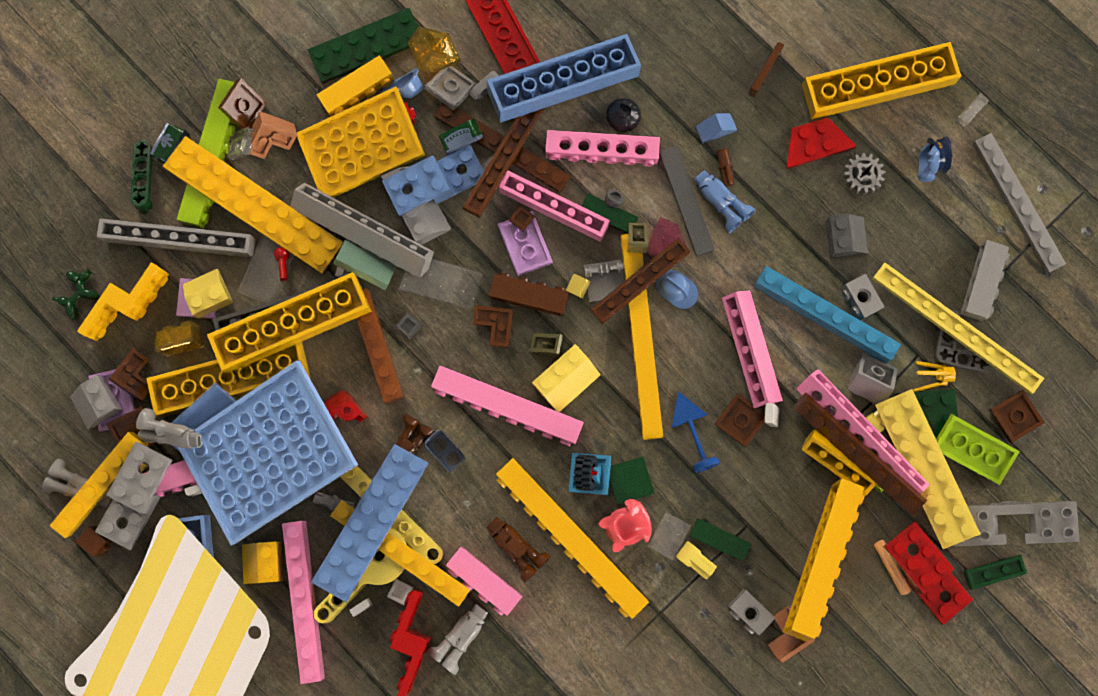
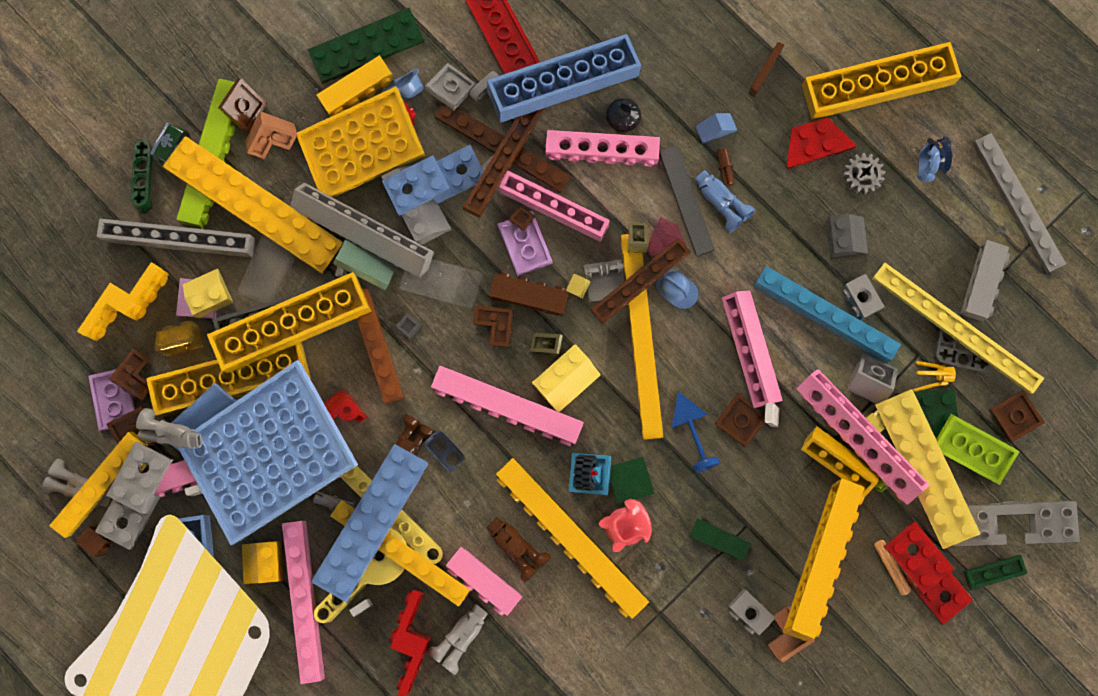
dark green piece [52,269,99,320] -> none
light grey slope [70,375,123,430] -> none
clear plate [227,127,254,160] -> none
red bar [274,247,289,281] -> none
white tile [387,579,414,606] -> none
clear yellow slope [408,27,461,73] -> none
piece [438,118,483,155] -> none
dark green tile [582,194,639,234] -> none
dark grey tile [604,189,624,208] -> none
clear plate [647,512,691,561] -> none
light yellow piece [675,541,717,580] -> none
reddish brown plate [793,393,928,516] -> none
clear piece [955,93,989,129] -> none

